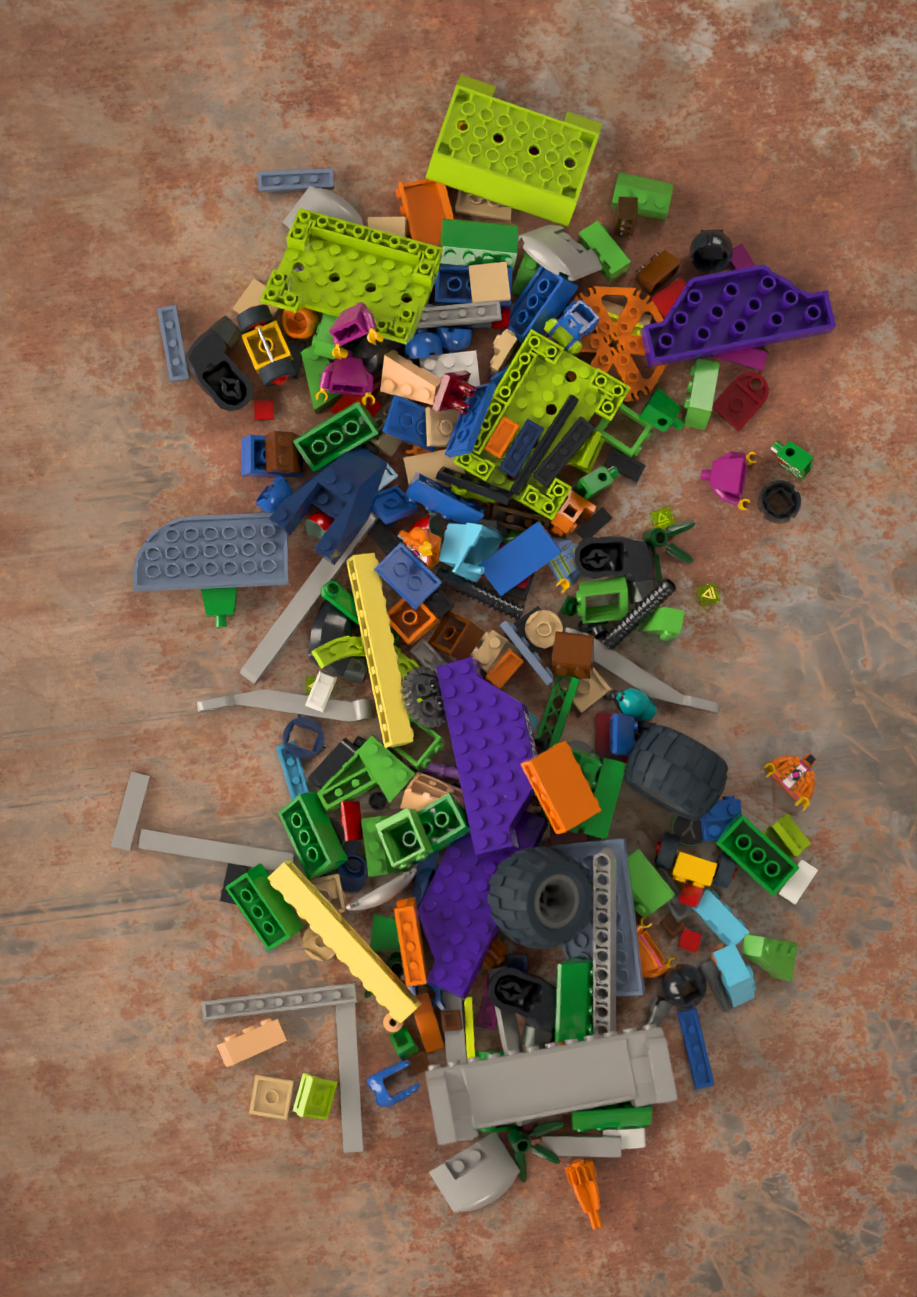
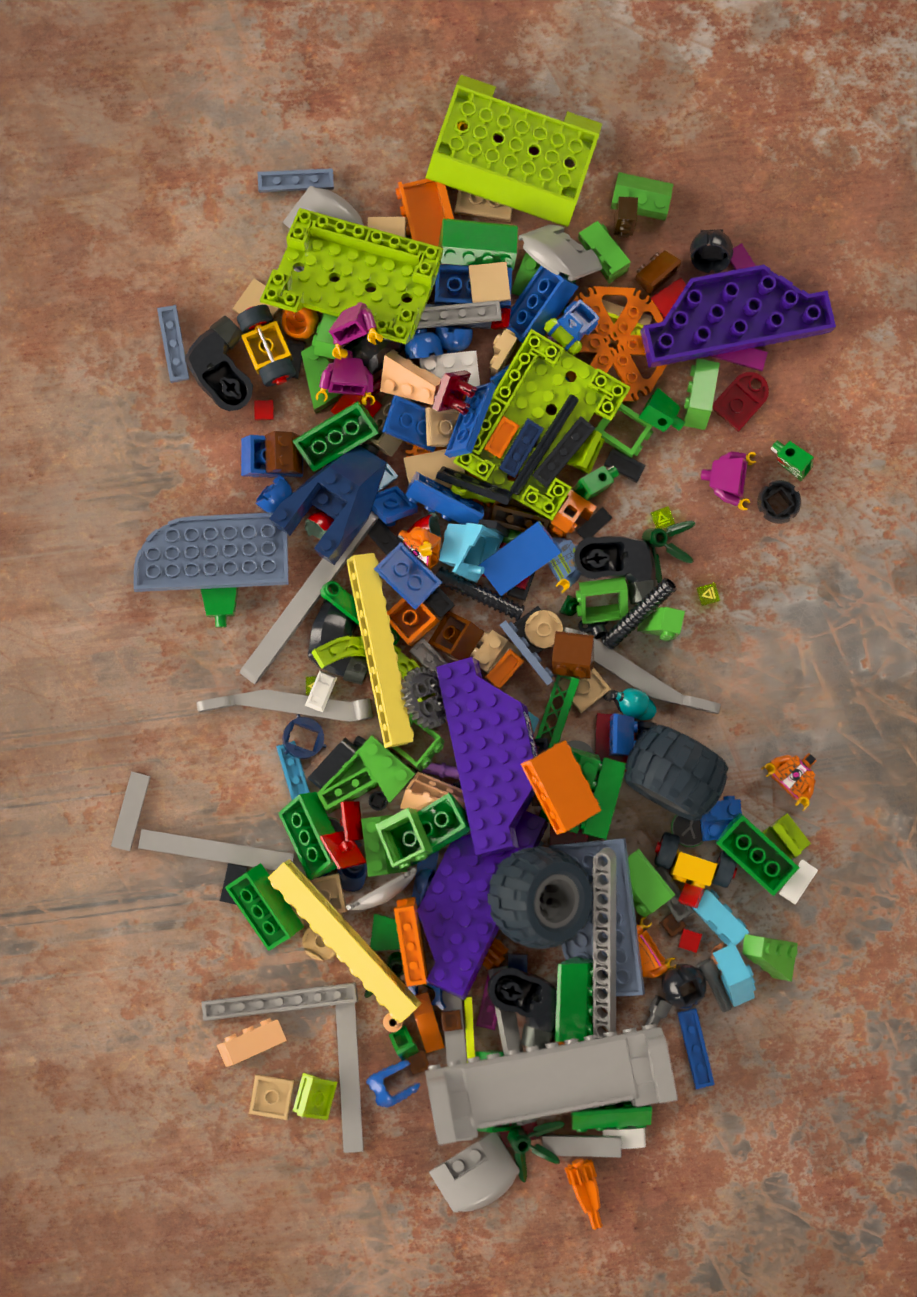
none -> red piece [320,831,366,870]

